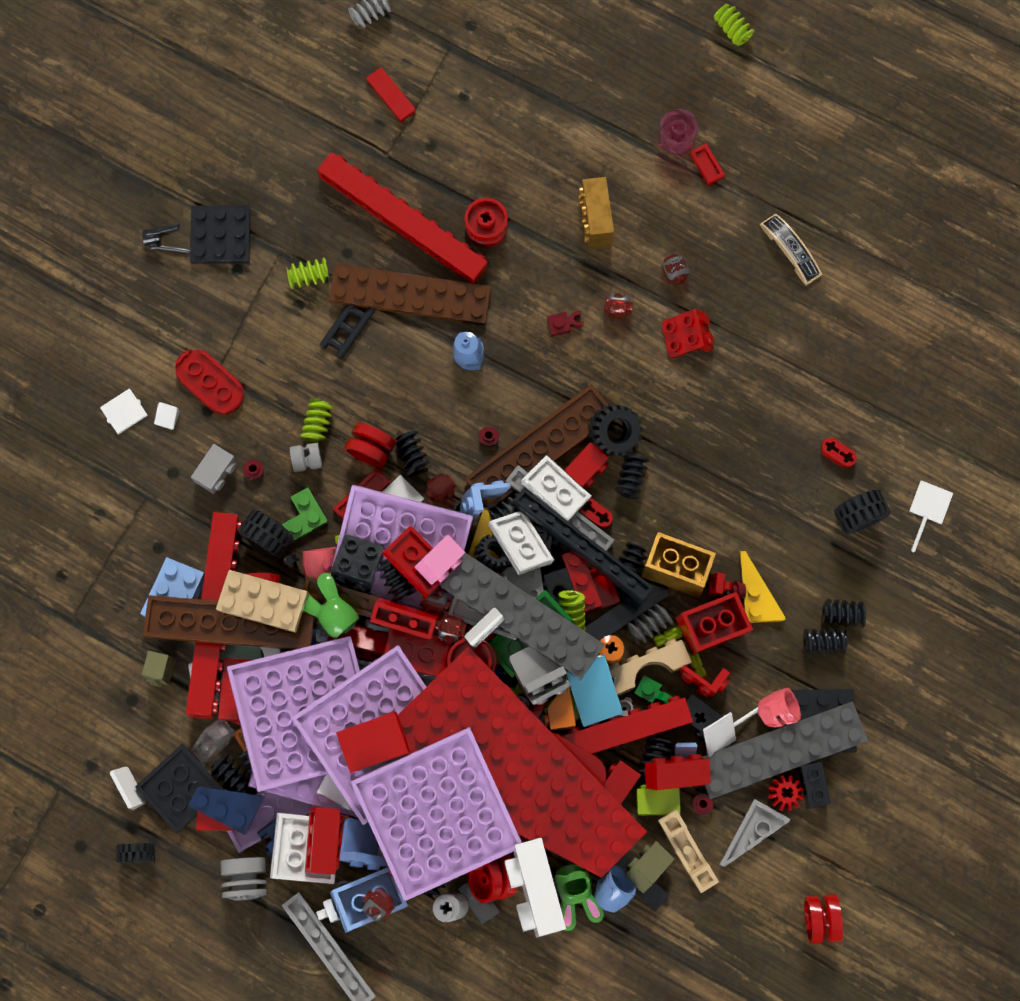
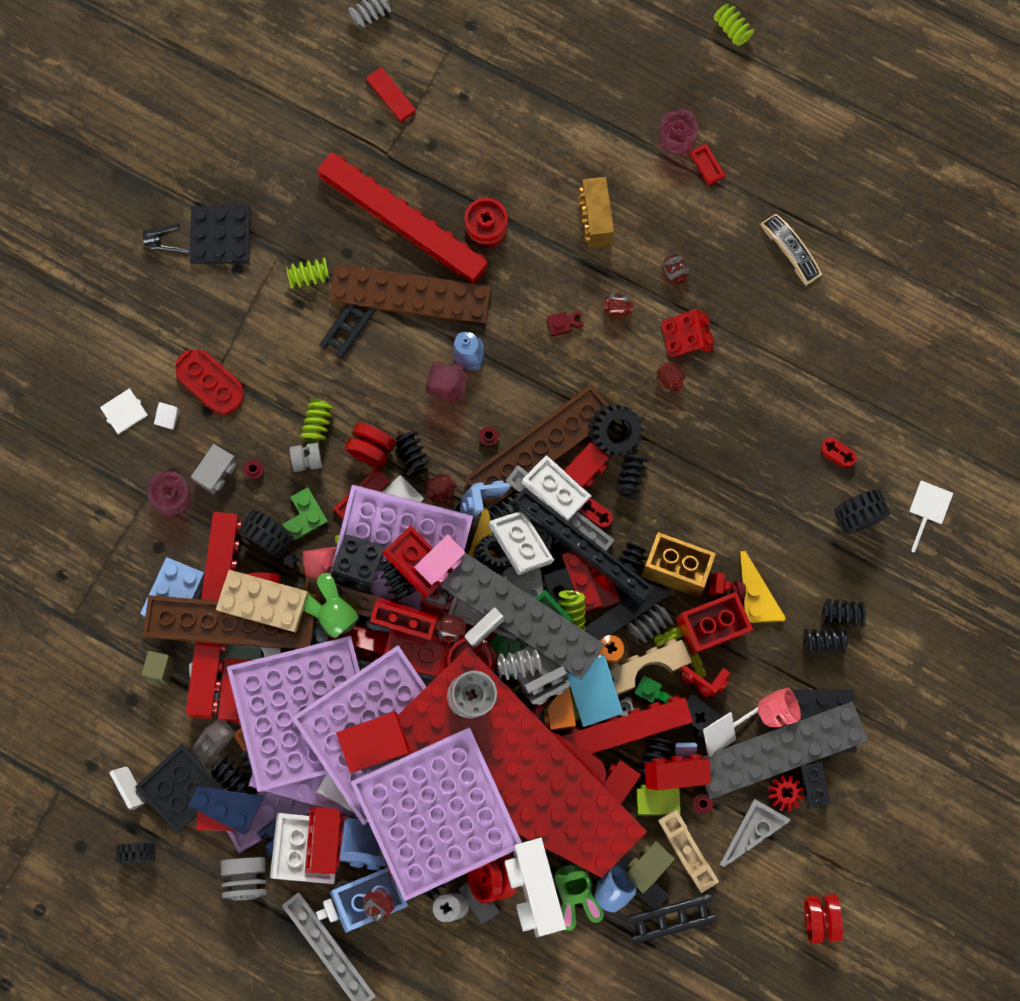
none -> clear pink brick [147,471,192,517]
none -> clear pink brick [425,362,469,402]
none -> light grey wheel [447,671,497,719]
none -> light grey piece [497,650,543,681]
none -> black bar [628,893,717,944]
none -> clear red head [656,362,686,393]

